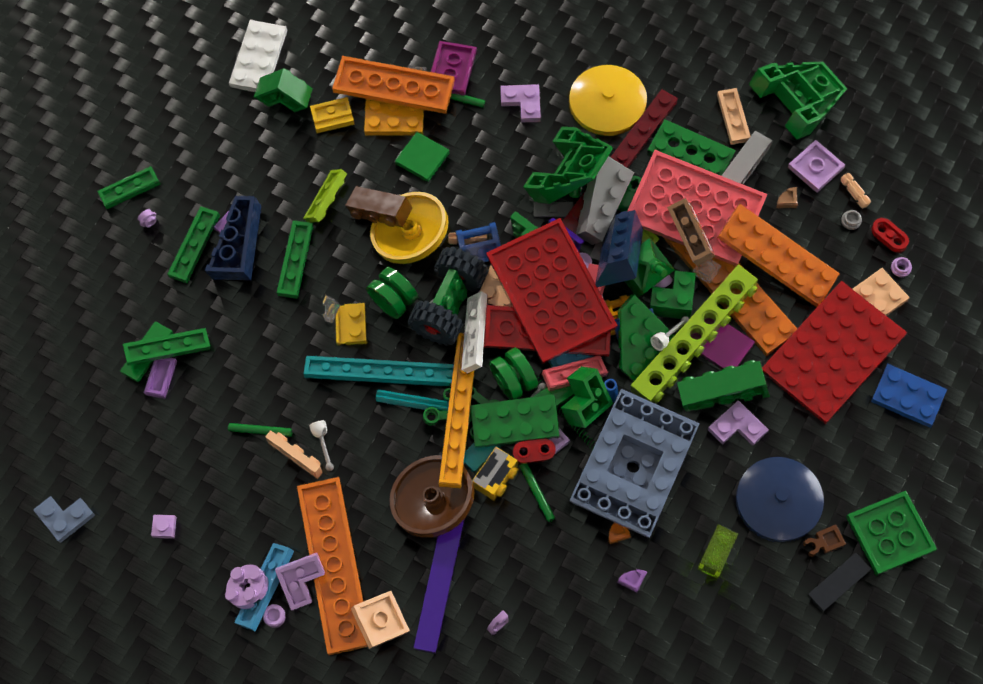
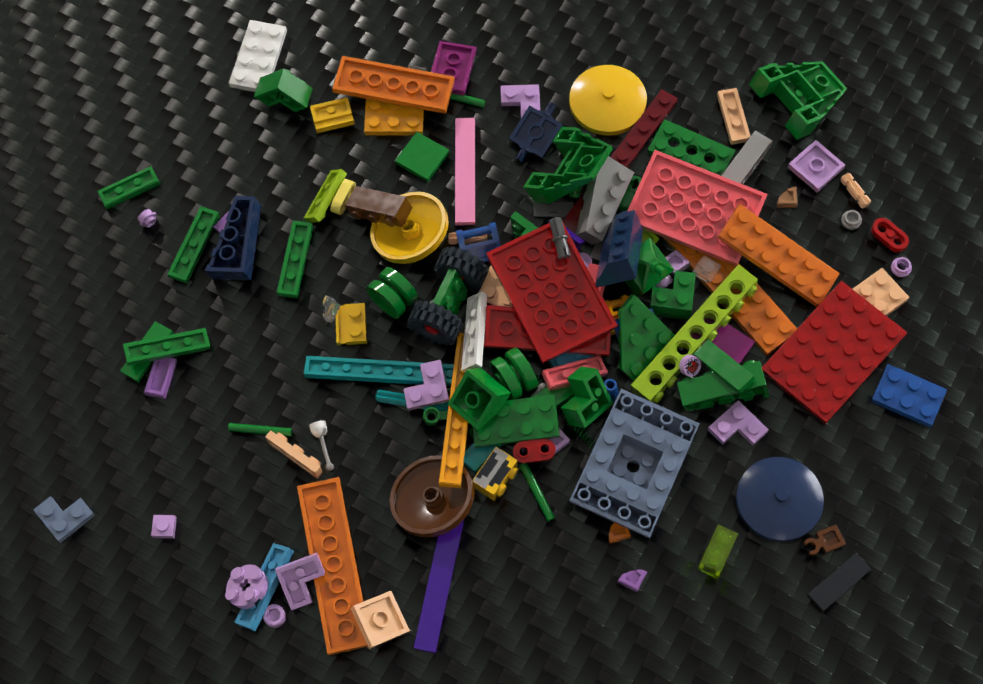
lavender tile [487,610,509,635] -> none
white hinge [650,316,689,351] -> none
medium nougat brick [667,198,716,266] -> none
green plate [846,491,937,576] -> none
none -> light yellow beam [330,179,356,215]
none -> lavender plate [404,360,449,410]
none -> green slope [448,368,511,430]
none -> bright pink tile [455,118,475,226]
none -> dark blue plate [509,102,563,163]
none -> dark grey axle [549,217,571,260]
none -> lavender plate [665,250,690,277]
none -> lavender tile [679,355,701,377]
none -> green tile [694,339,755,393]

